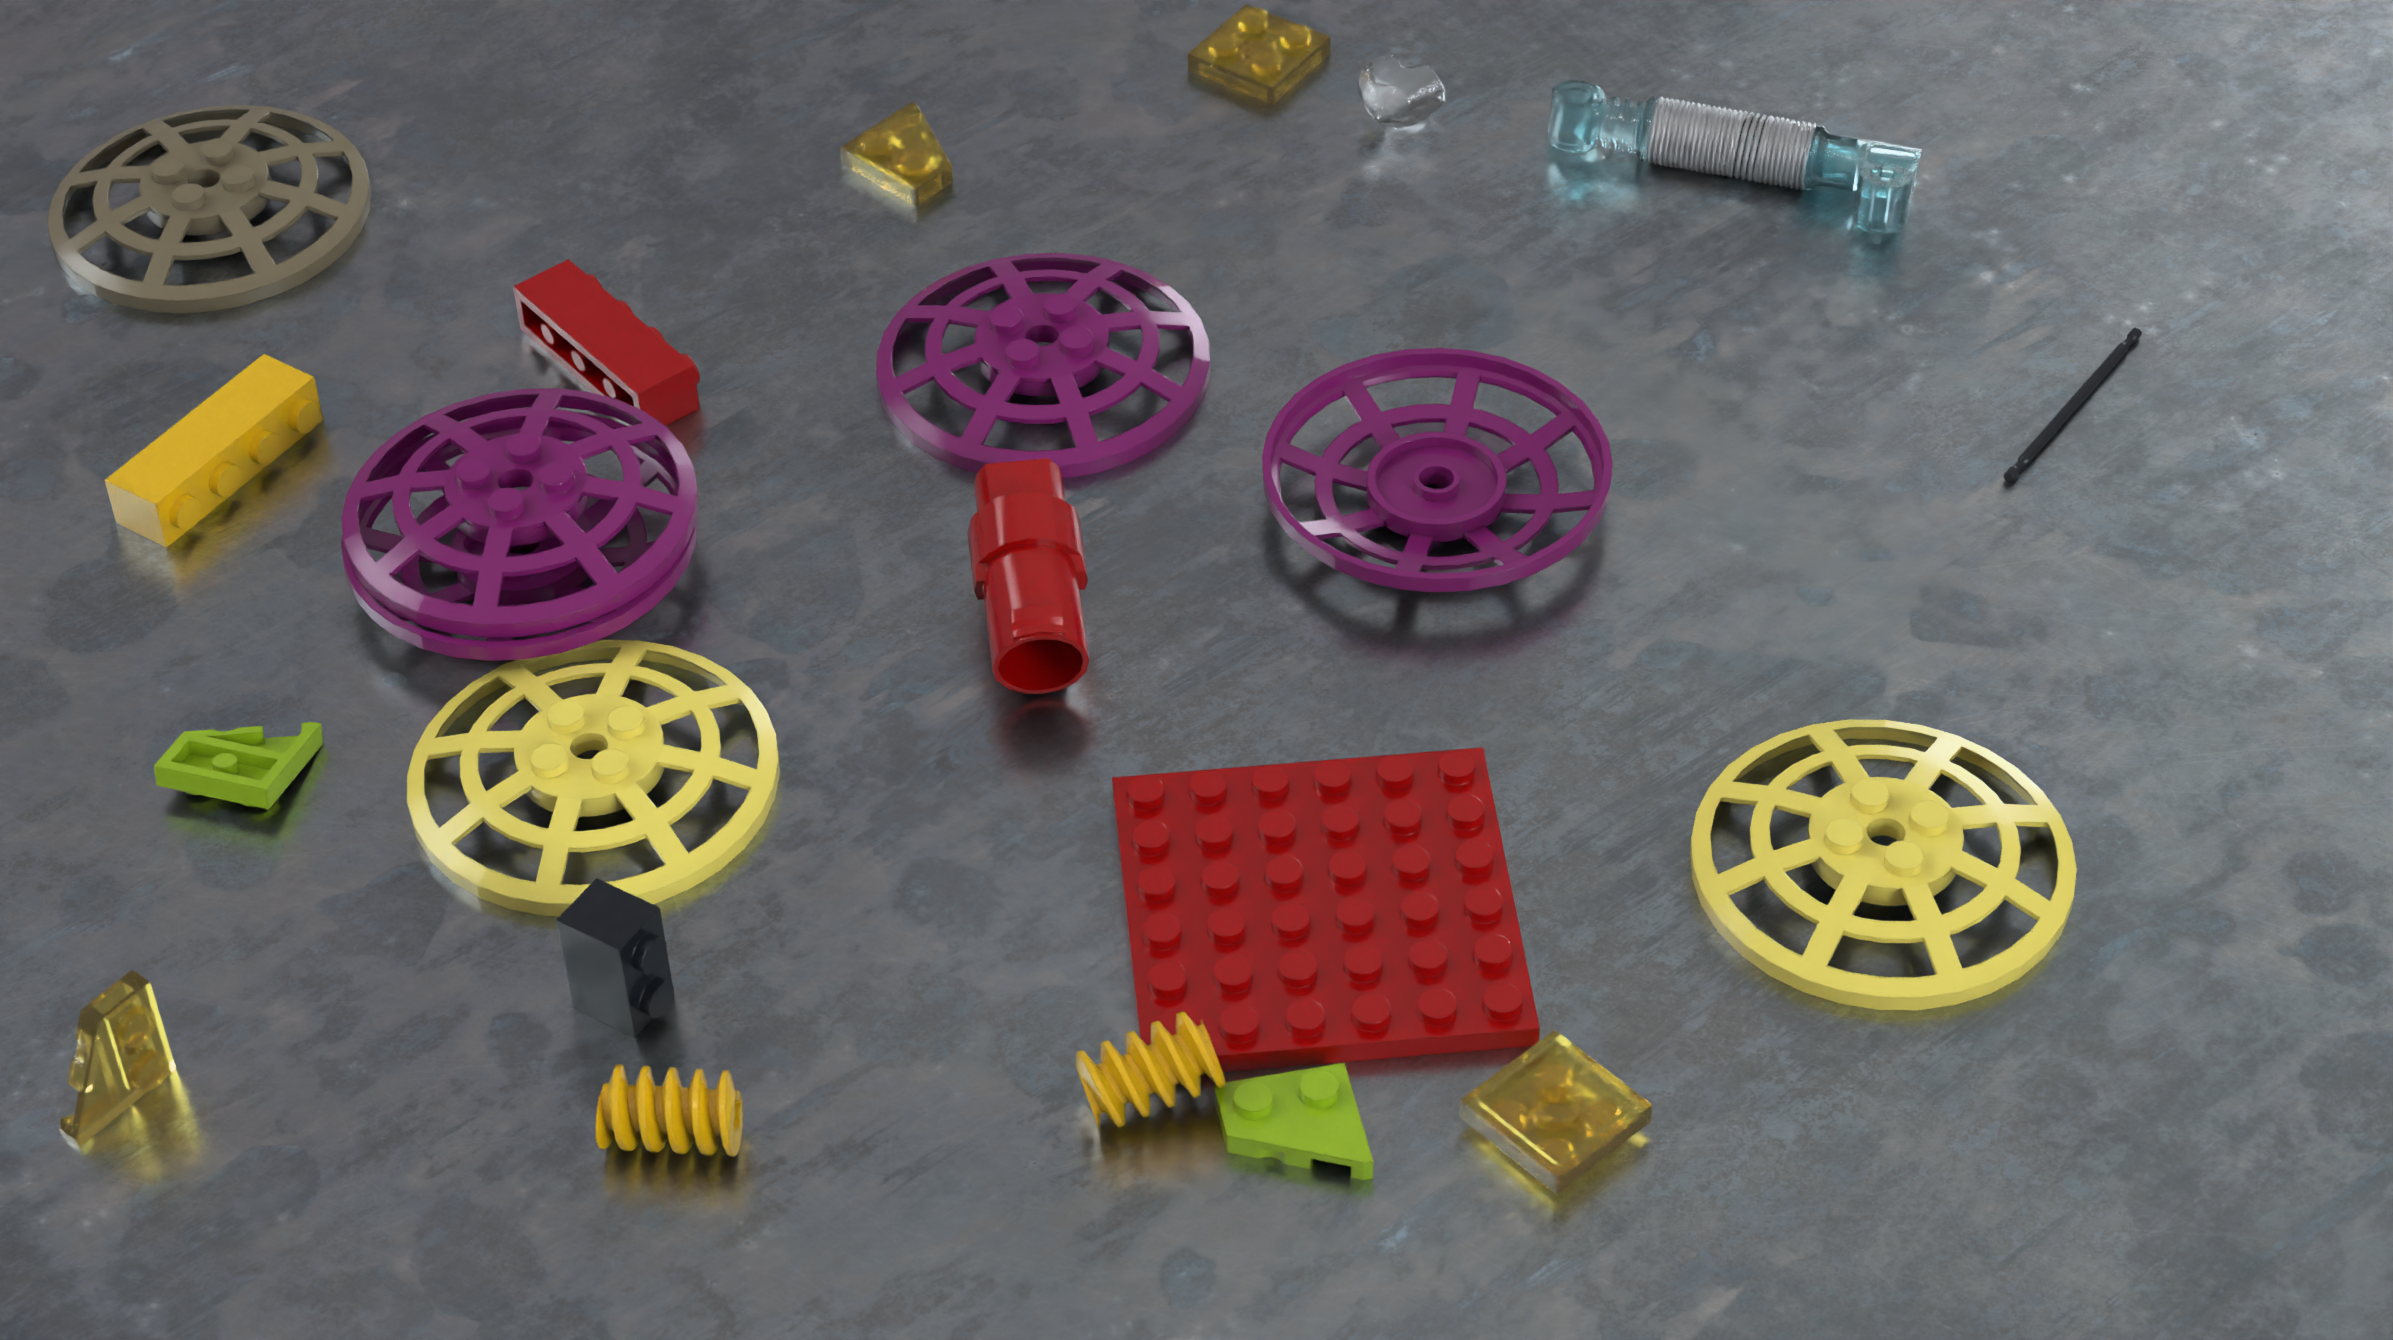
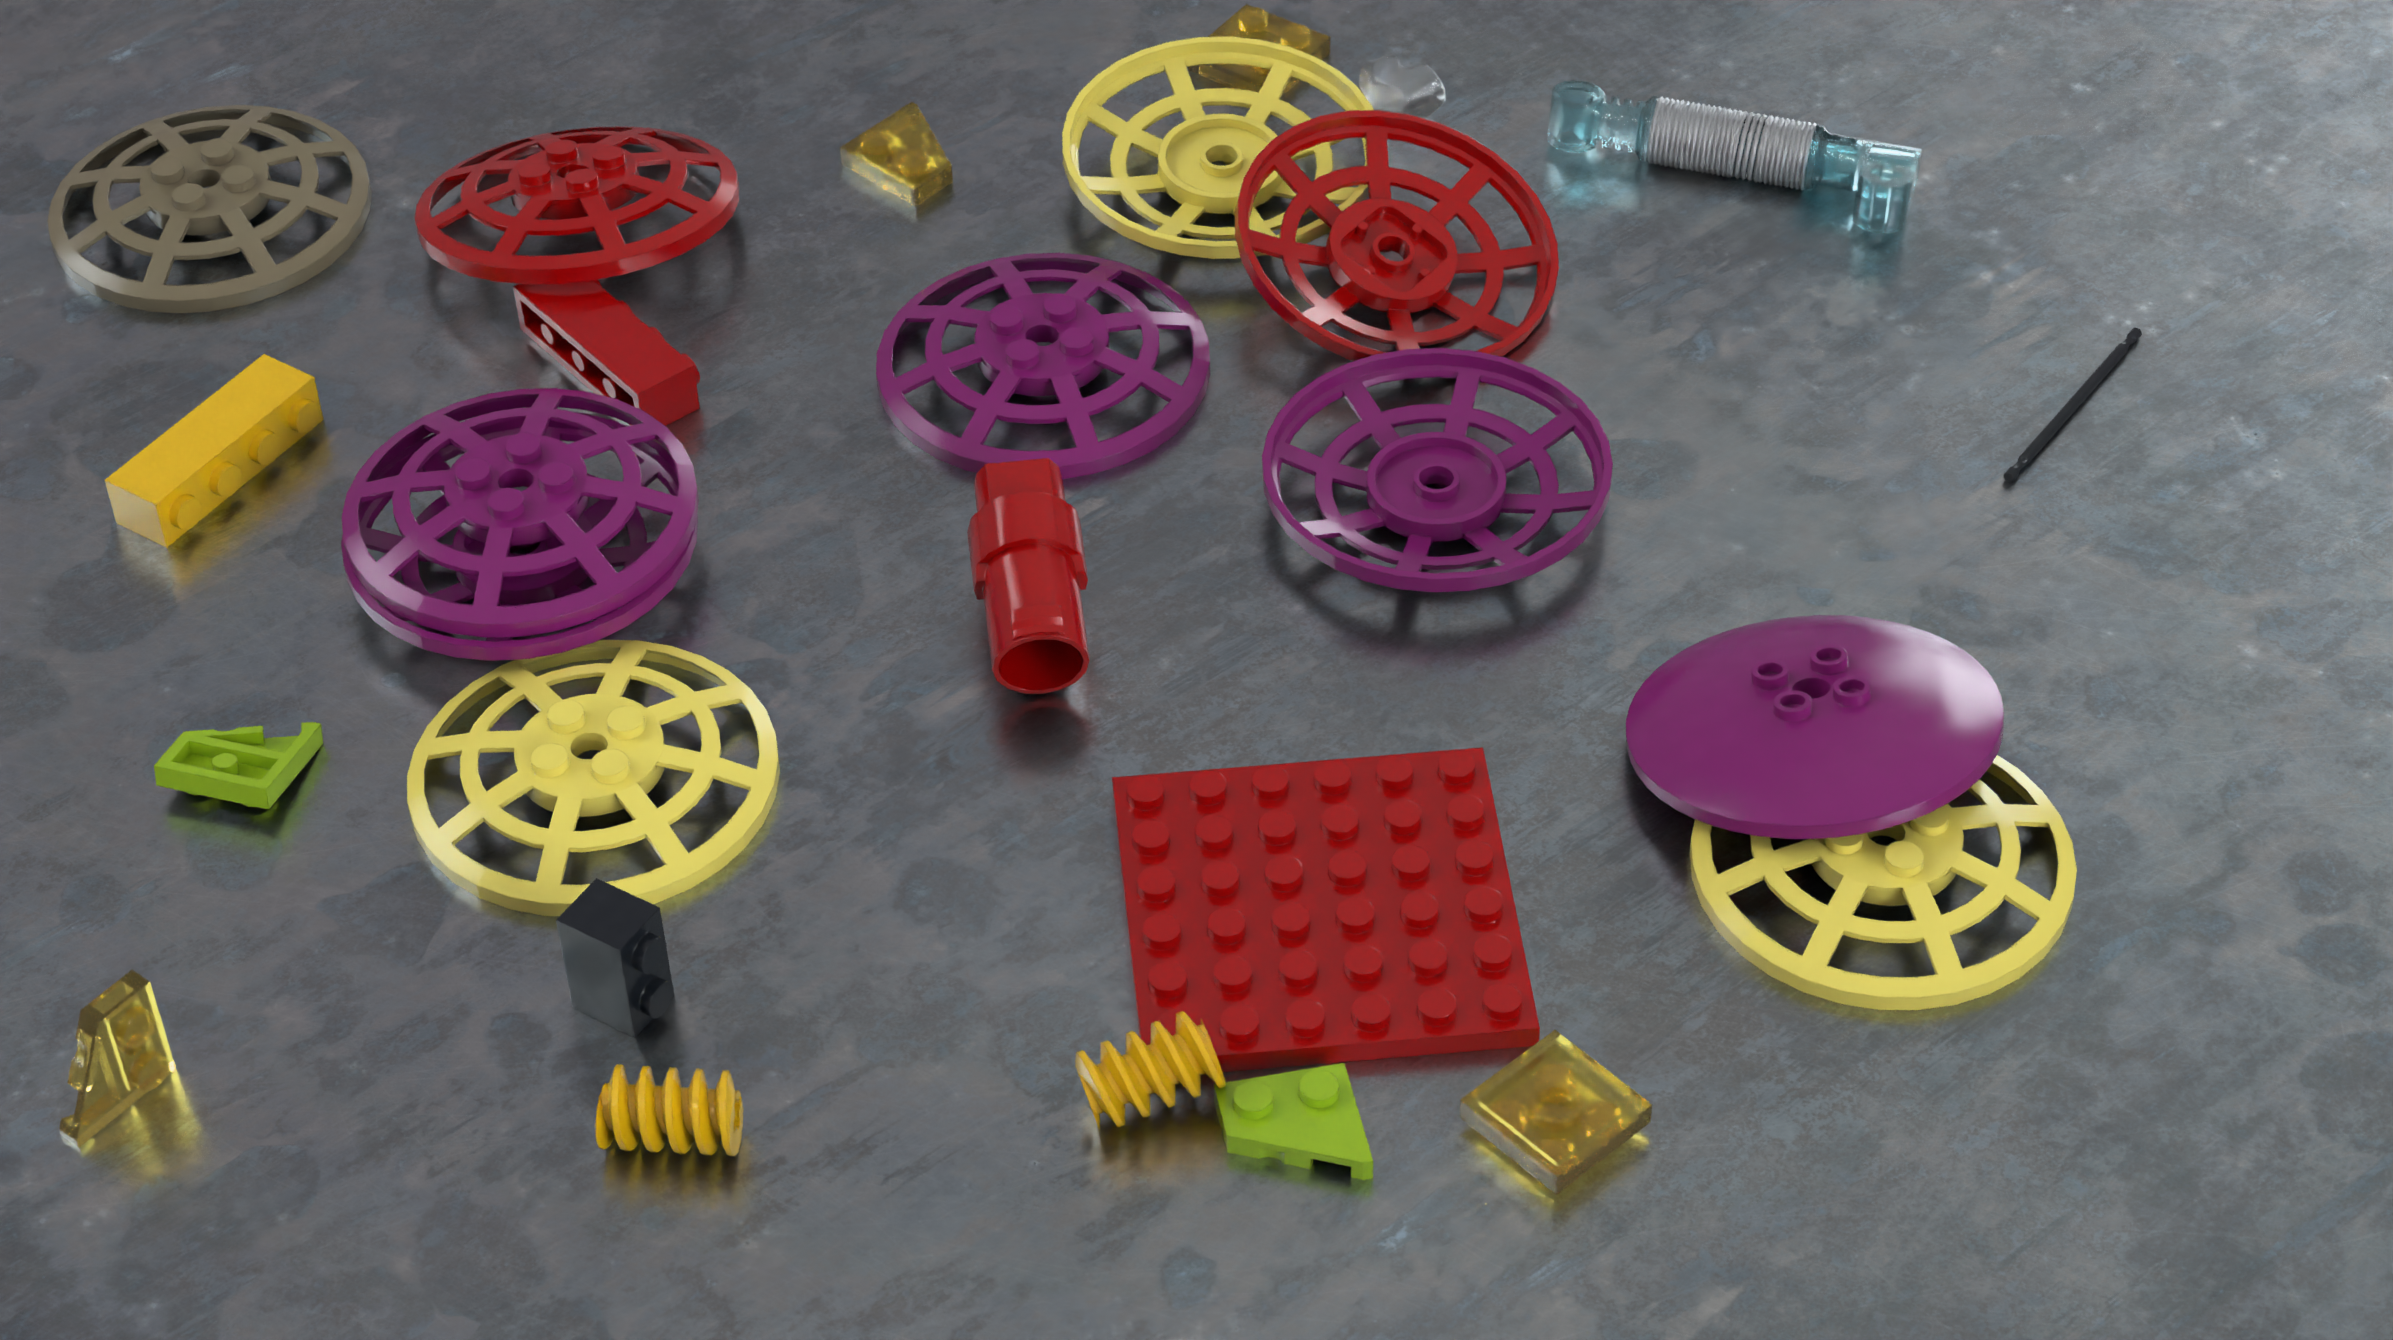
none -> red dish [415,126,739,284]
none -> light yellow dish [1062,37,1373,259]
none -> red dish [1235,110,1559,361]
none -> magenta dish [1626,615,2004,839]

